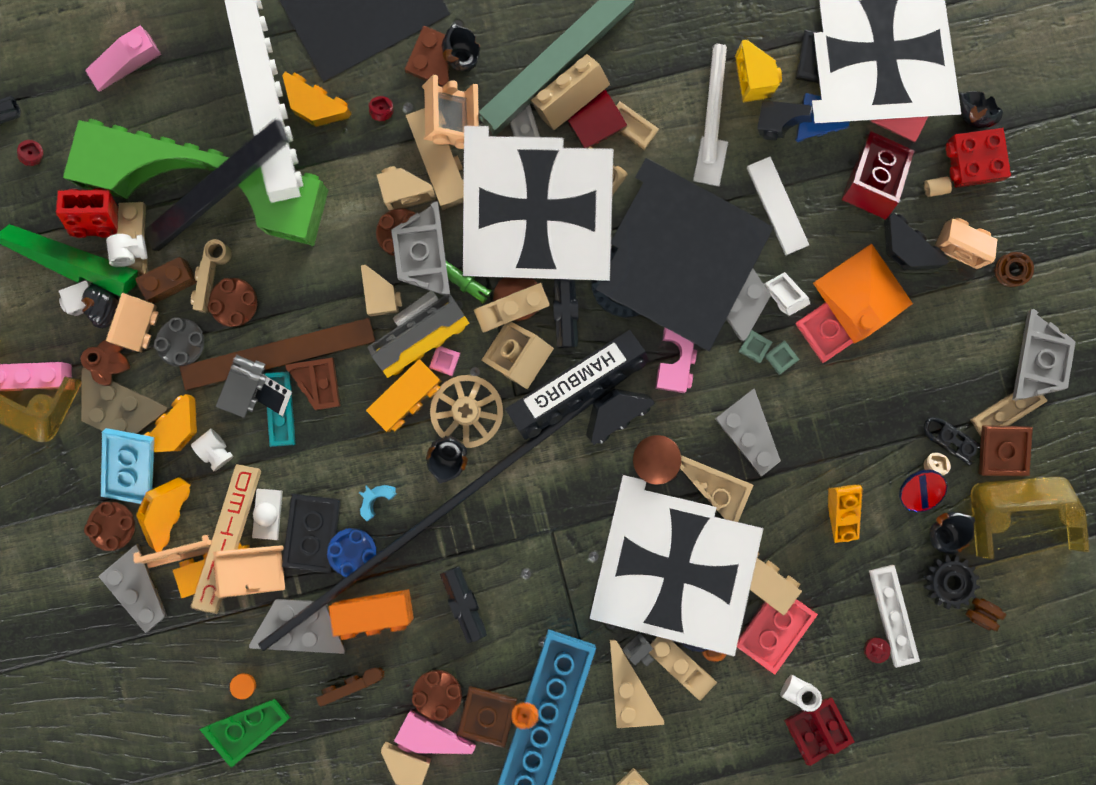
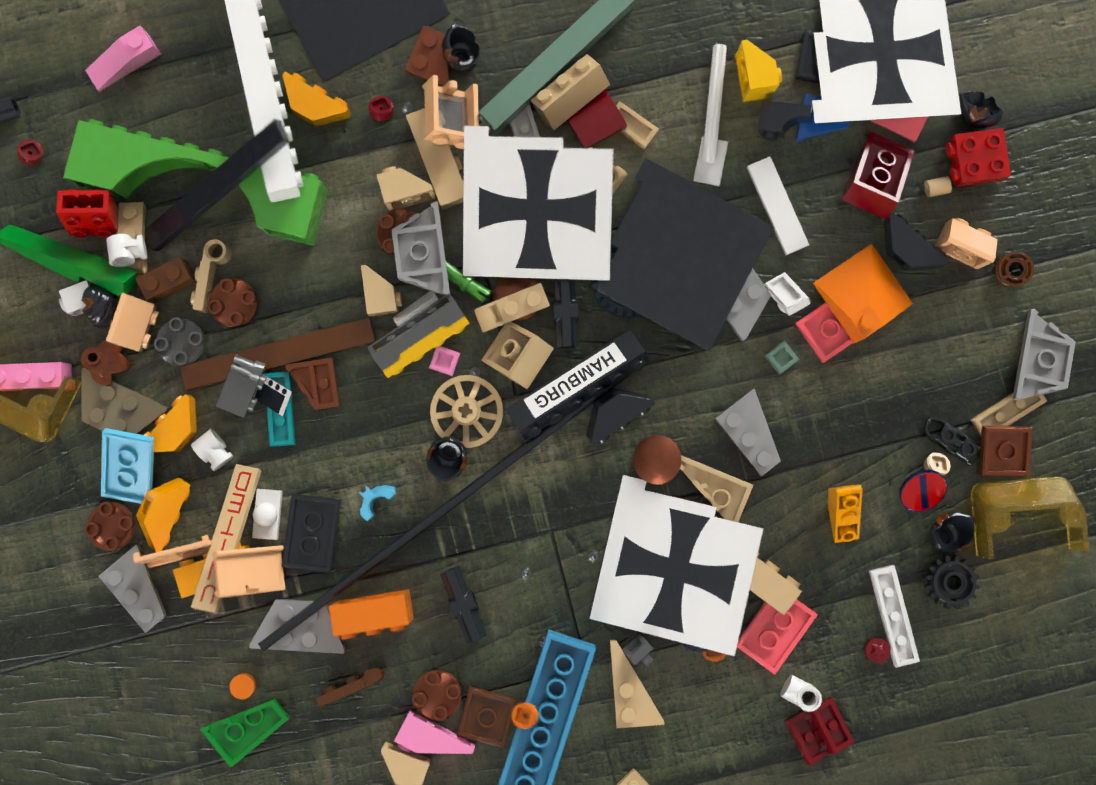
blue dish [327,528,376,577] -> none
light orange brick [366,359,442,432] -> none
tan plate [649,637,717,701] -> none
bright pink arch [655,327,697,393] -> none
sand green tile [738,330,772,364] -> none
reddish brown wheel [965,598,1007,632] -> none

